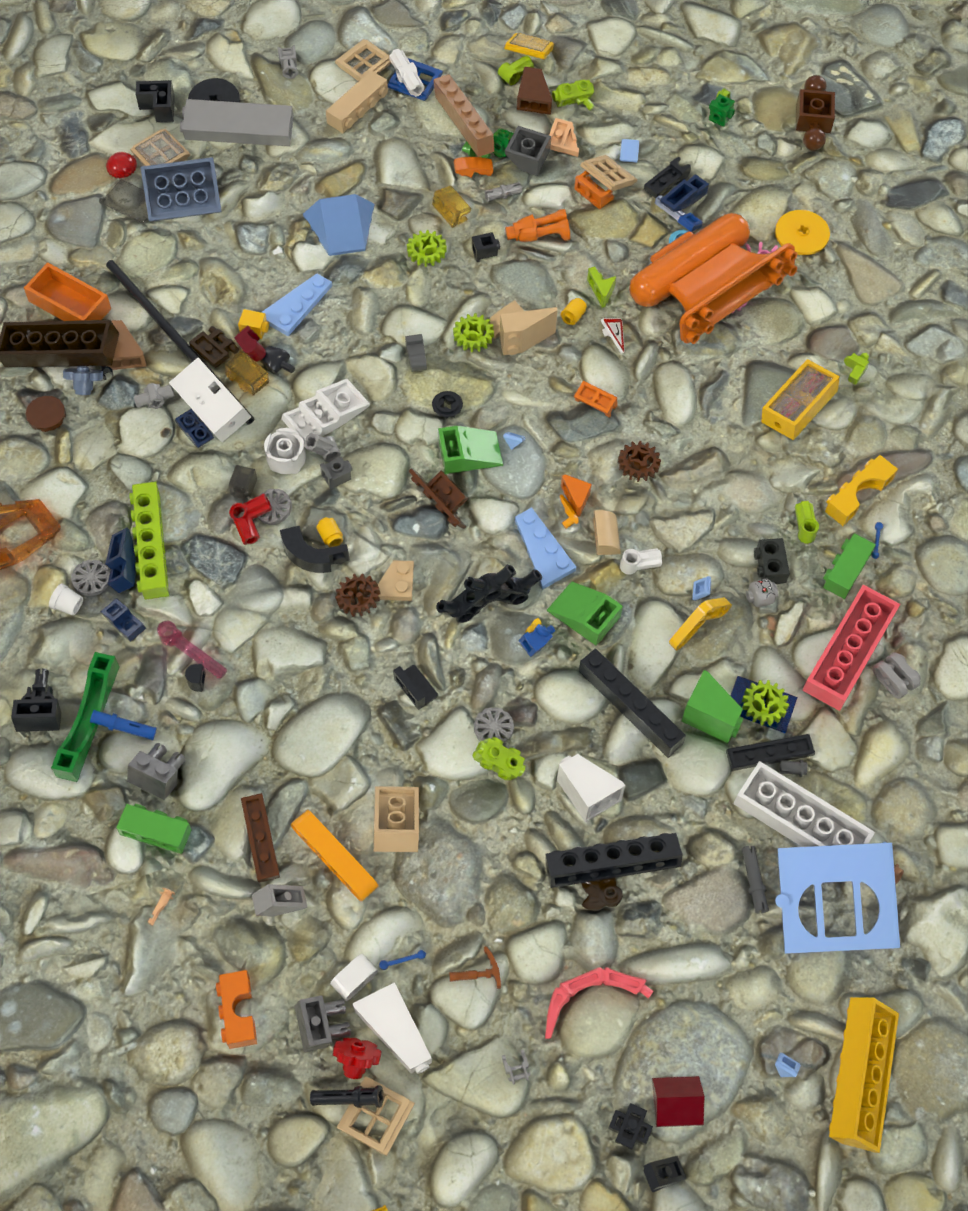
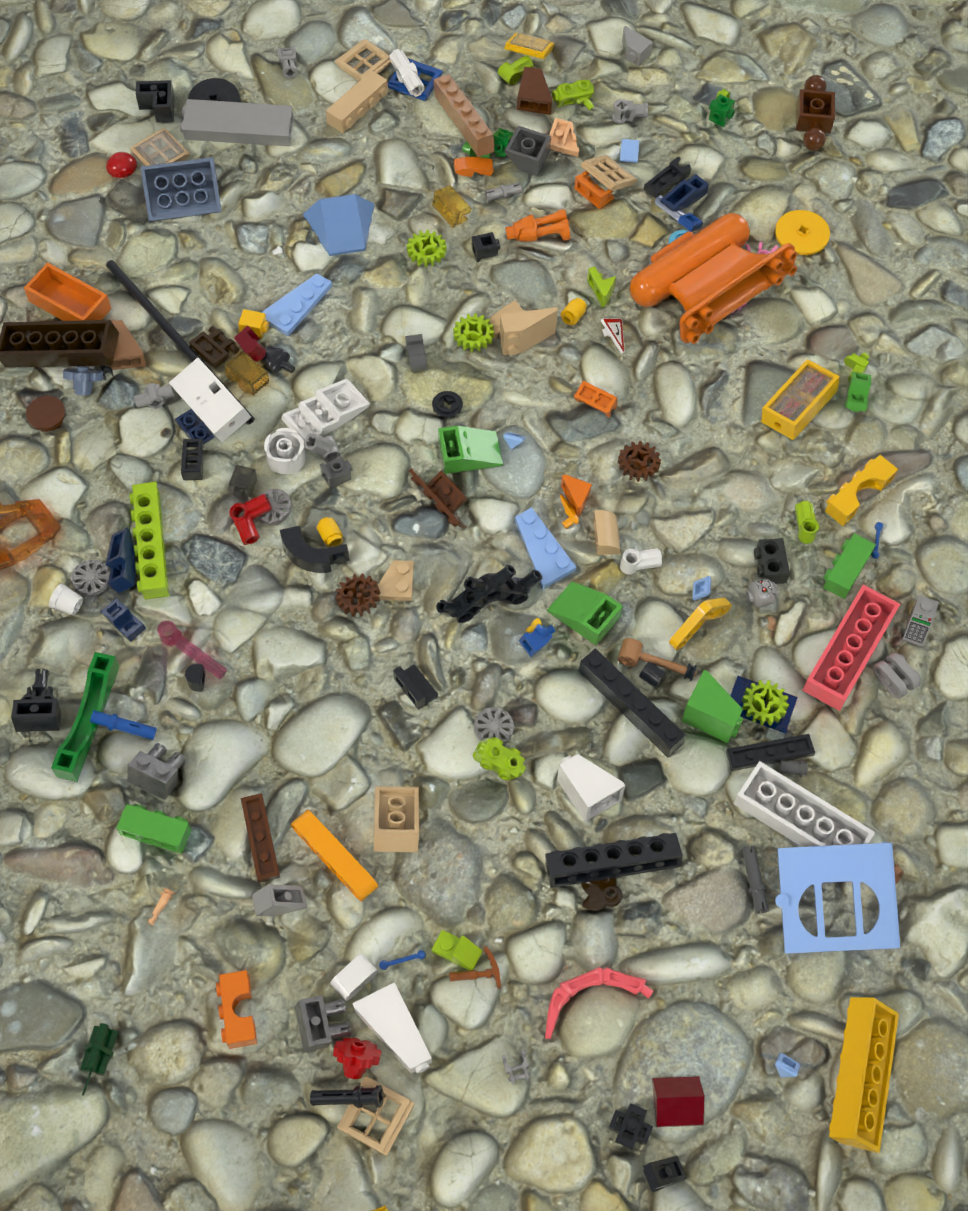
none -> dark green piece [79,1023,118,1096]
none -> black slope [181,439,203,481]
none -> lime slope [432,930,482,971]
none -> light grey connector [612,99,648,124]
none -> medium nougat piece [617,638,697,681]
none -> light grey slope [622,26,653,66]
none -> black brick [639,661,666,689]
none -> bright green brick [845,371,871,412]
none -> light grey slope [902,595,939,647]

